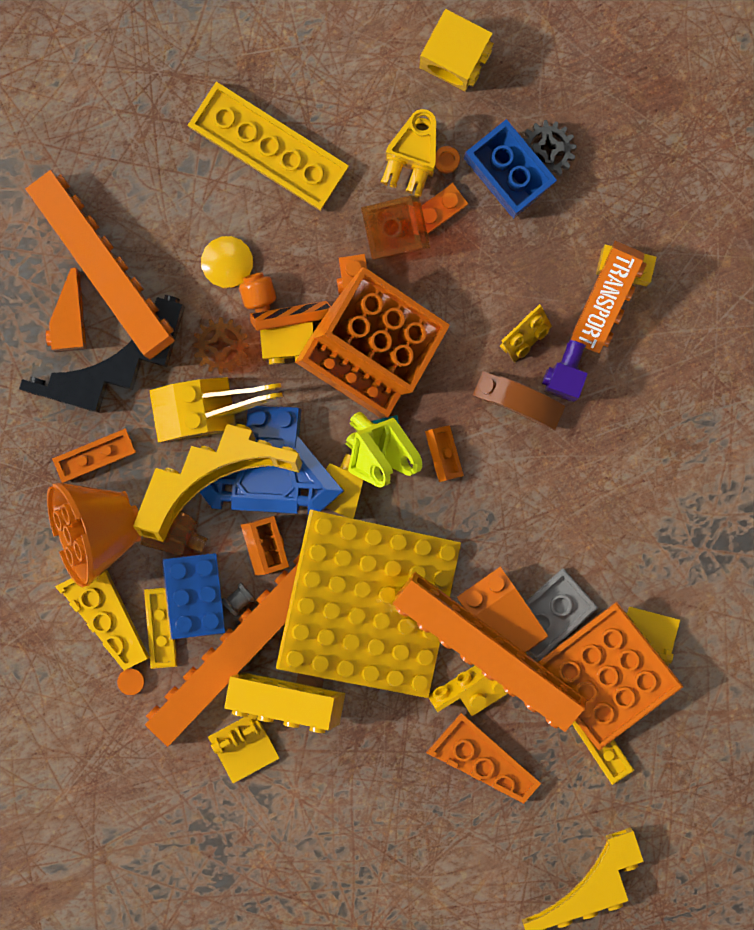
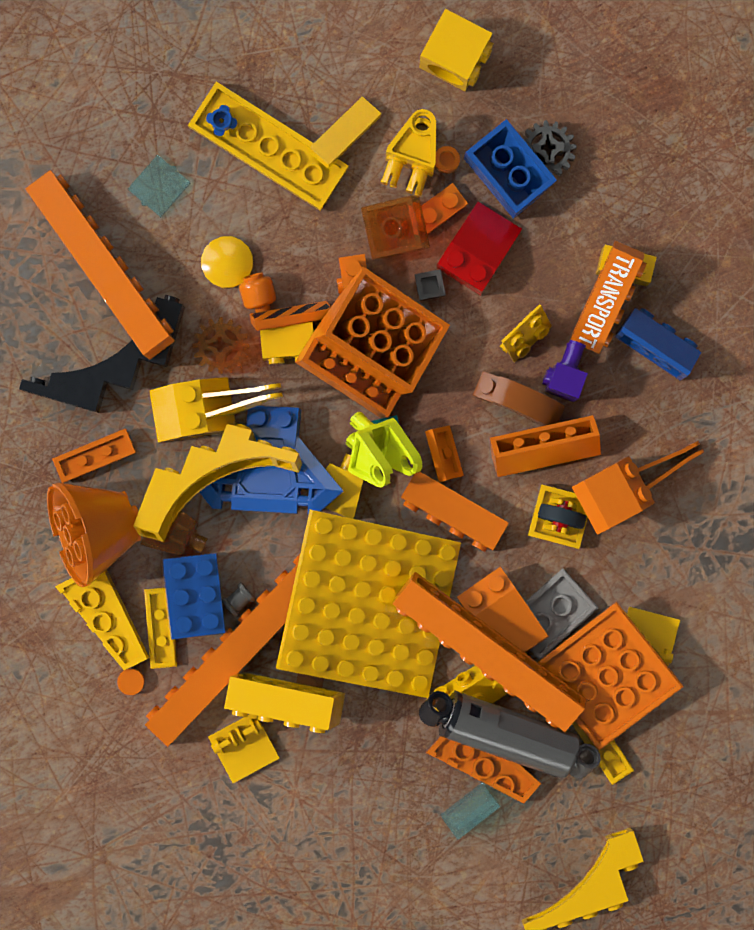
orange slope [46,268,87,352] -> none
orange brick [241,516,289,575] -> none
none -> clear light blue piece [128,154,190,217]
none -> blue plate [206,105,237,136]
none -> yellow tile [309,96,382,168]
none -> orange brick [401,472,509,552]
none -> dark grey plate [414,269,446,301]
none -> dark grey piece [419,690,600,779]
none -> red slope [436,202,522,296]
none -> clear light blue brick [440,782,500,840]
none -> orange brick [490,415,601,477]
none -> yellow plate [527,484,588,549]
none -> orange slope [572,441,704,535]
none -> blue slope [615,308,701,381]

